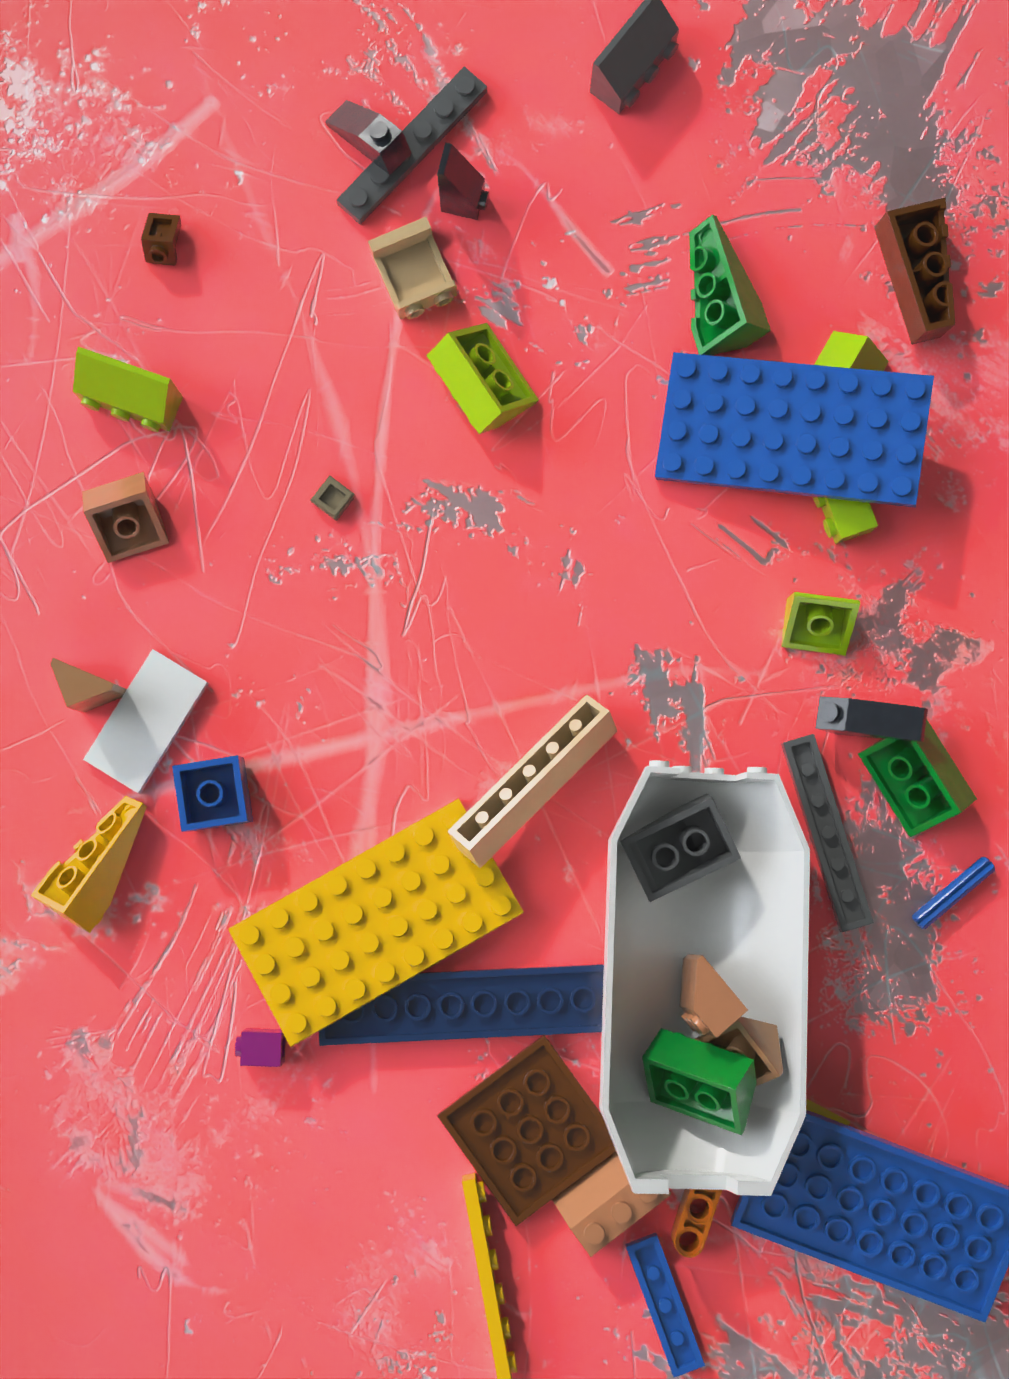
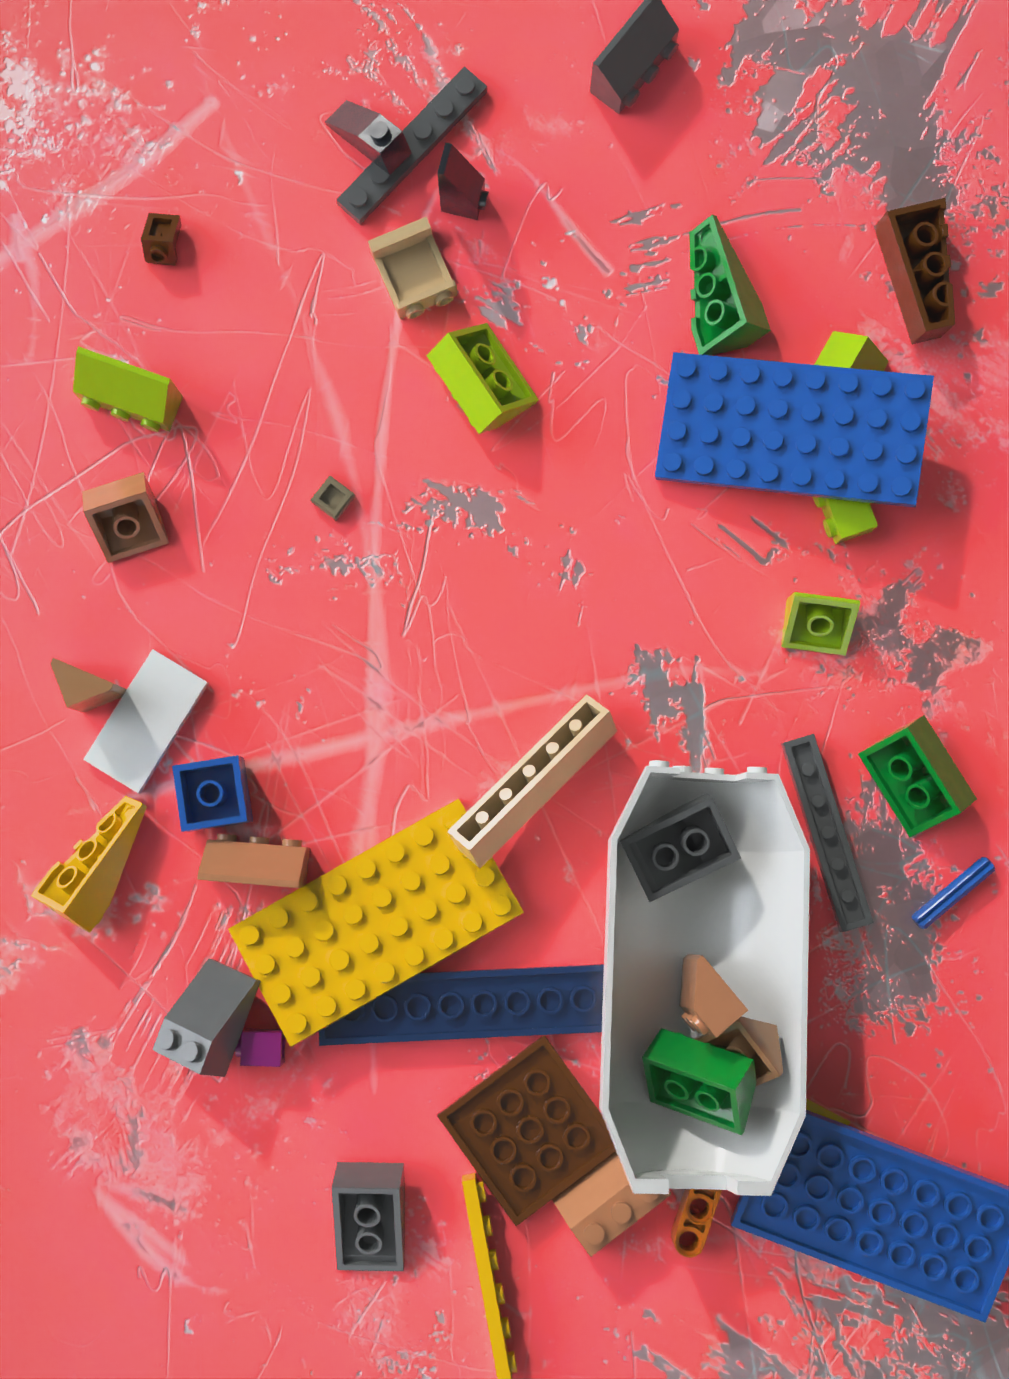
blue plate [625,1232,705,1378] -> none
black slope [815,696,928,742] -> none
none -> dark grey slope [152,958,261,1077]
none -> nougat slope [197,833,310,888]
none -> dark grey slope [331,1162,405,1272]

